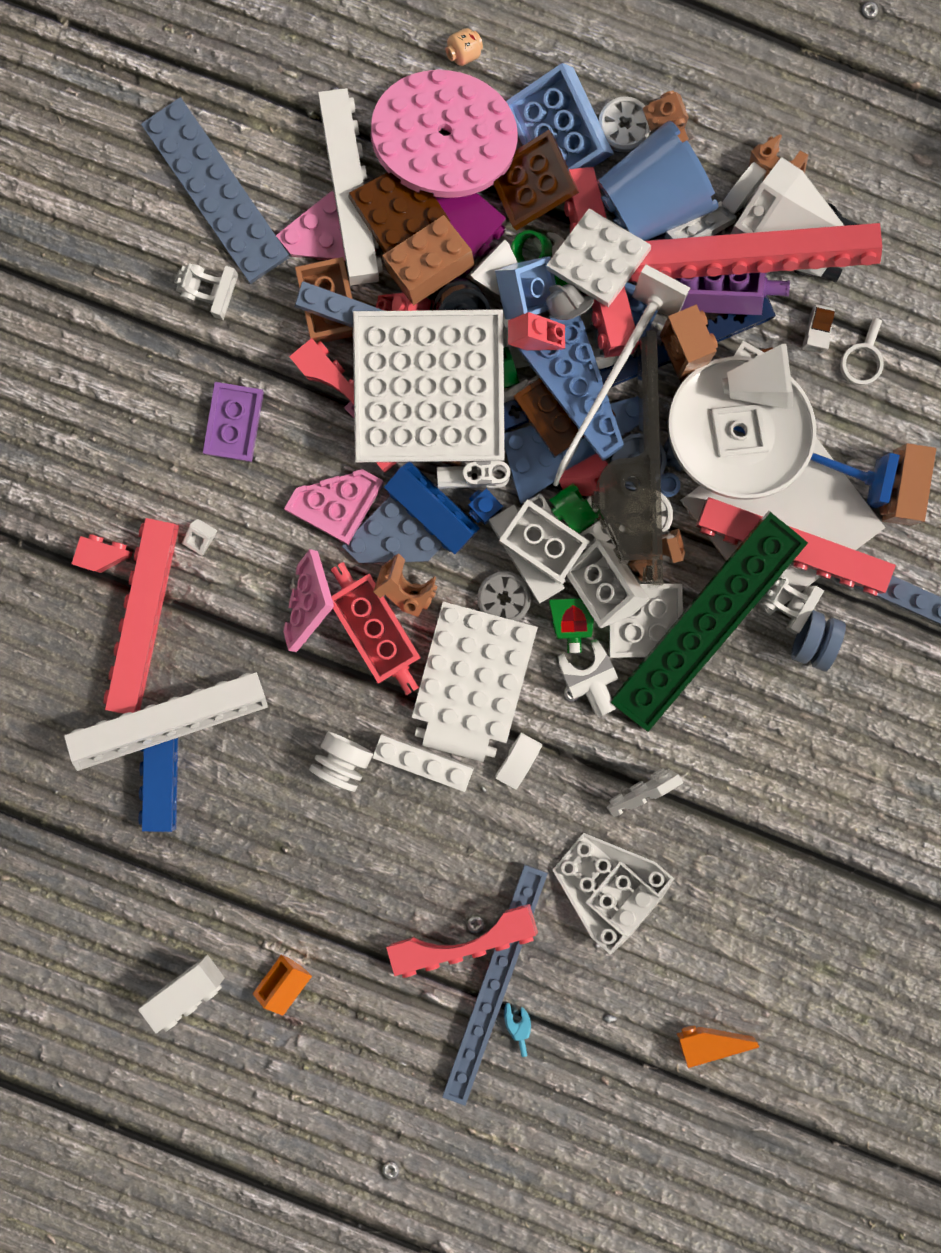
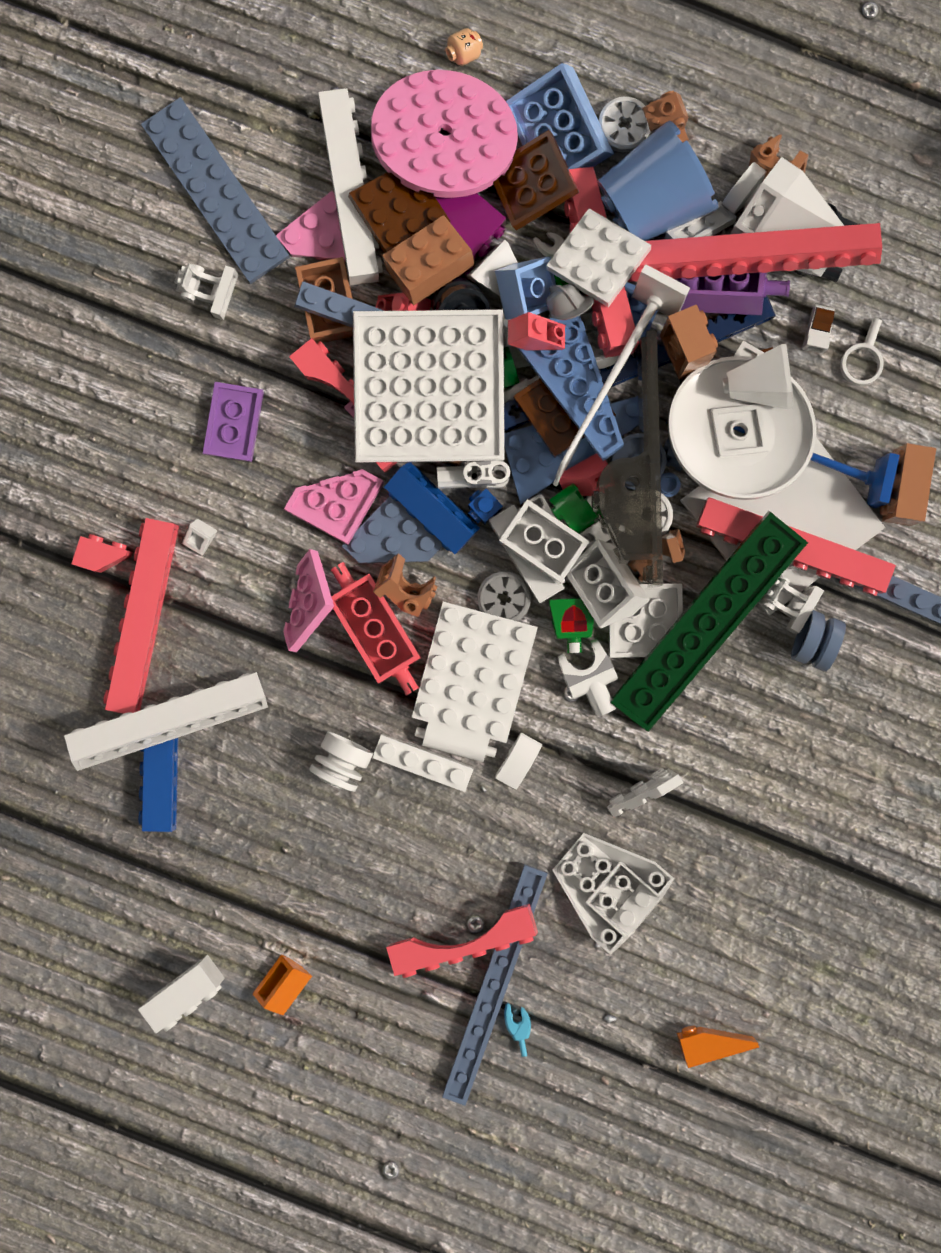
green piece [511,230,552,263] -> none

